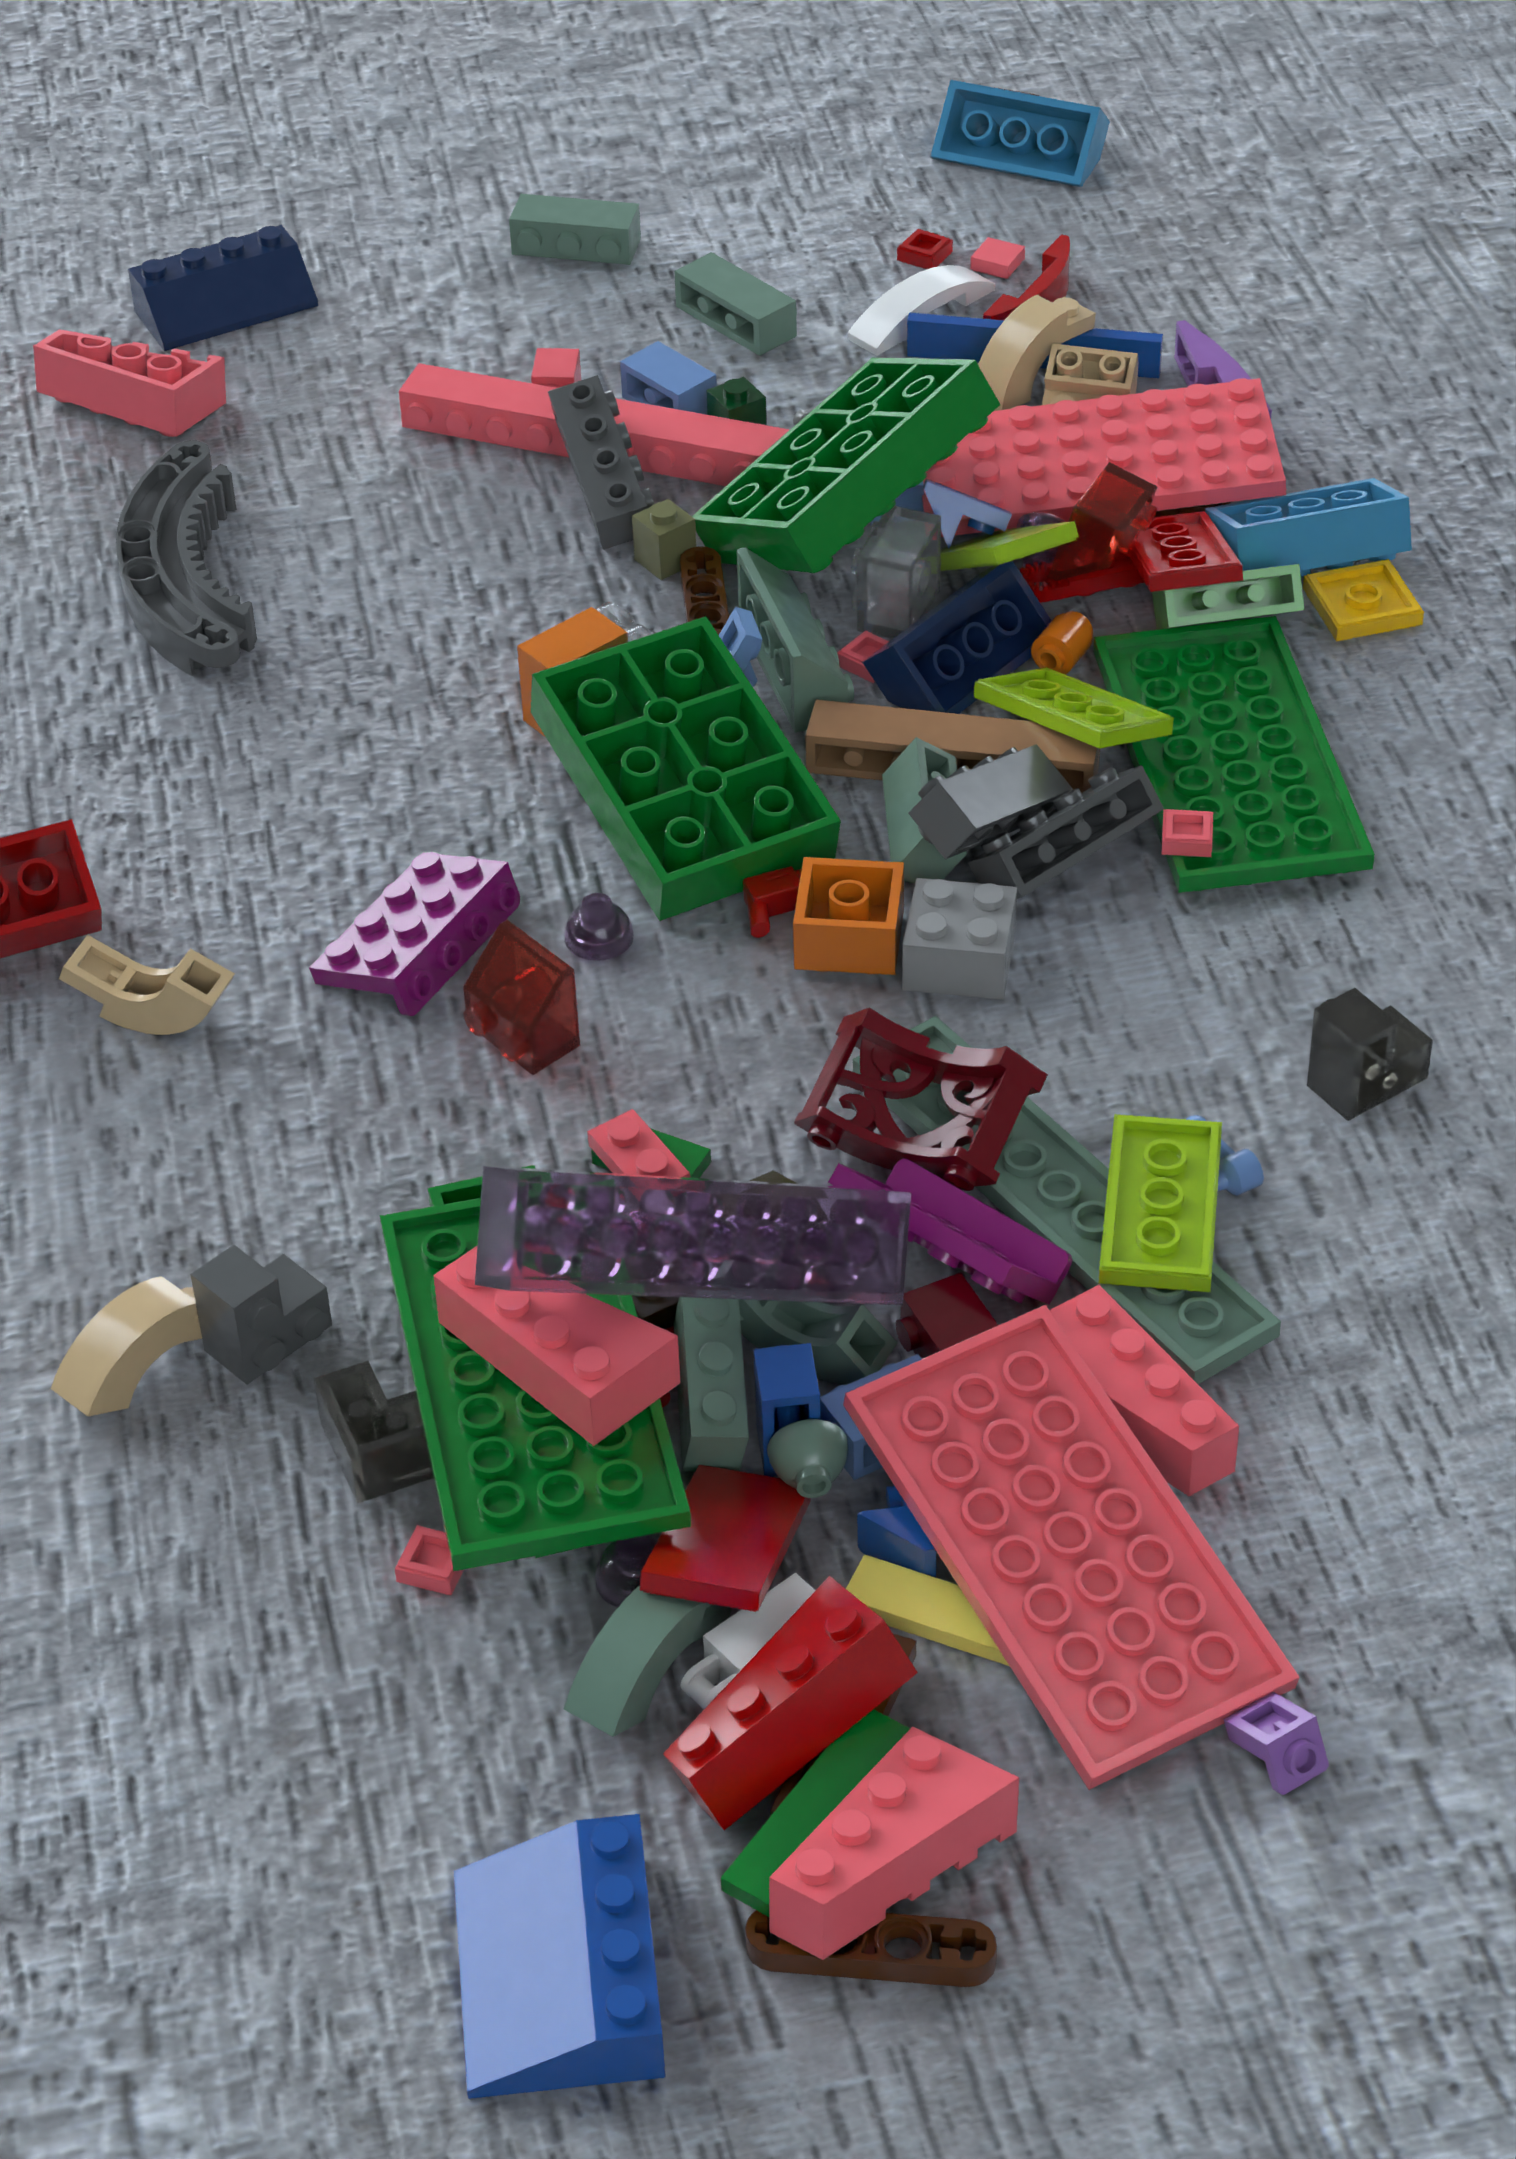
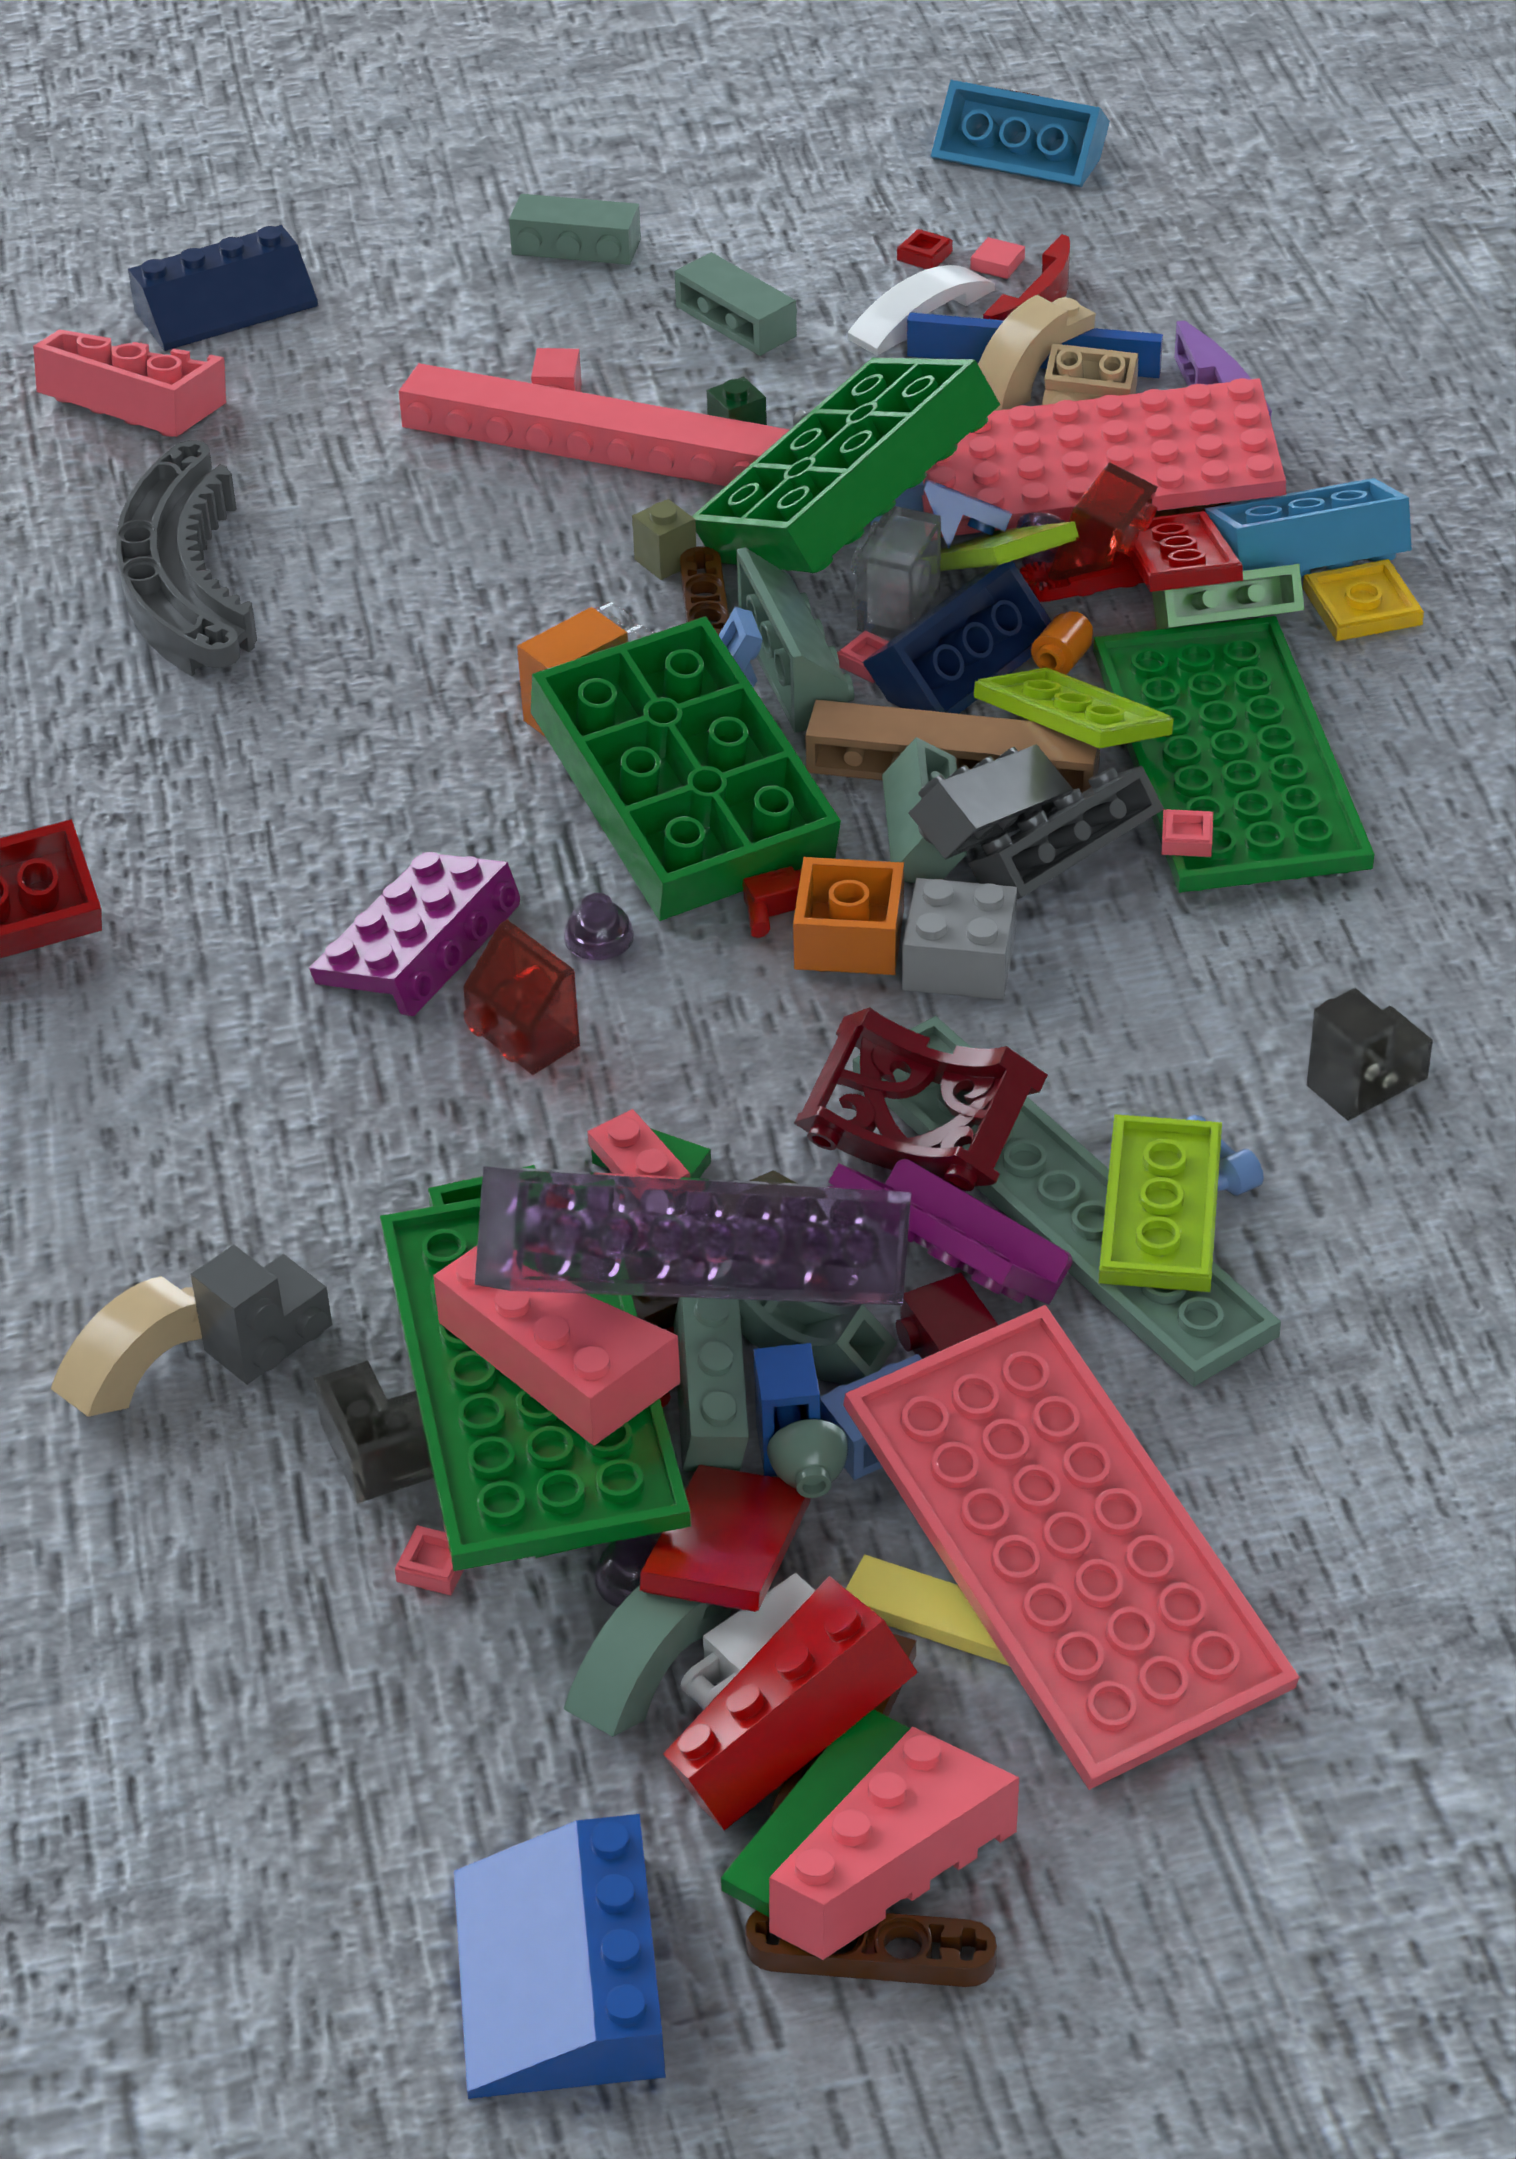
tan arch [59,935,235,1035] -> none
dark grey brick [548,375,655,550] -> none
medium blue brick [620,341,717,415] -> none
blue slope [857,1486,937,1578] -> none
coral wedge [1050,1285,1239,1496] -> none
medium lavender bracket [1224,1692,1329,1795] -> none

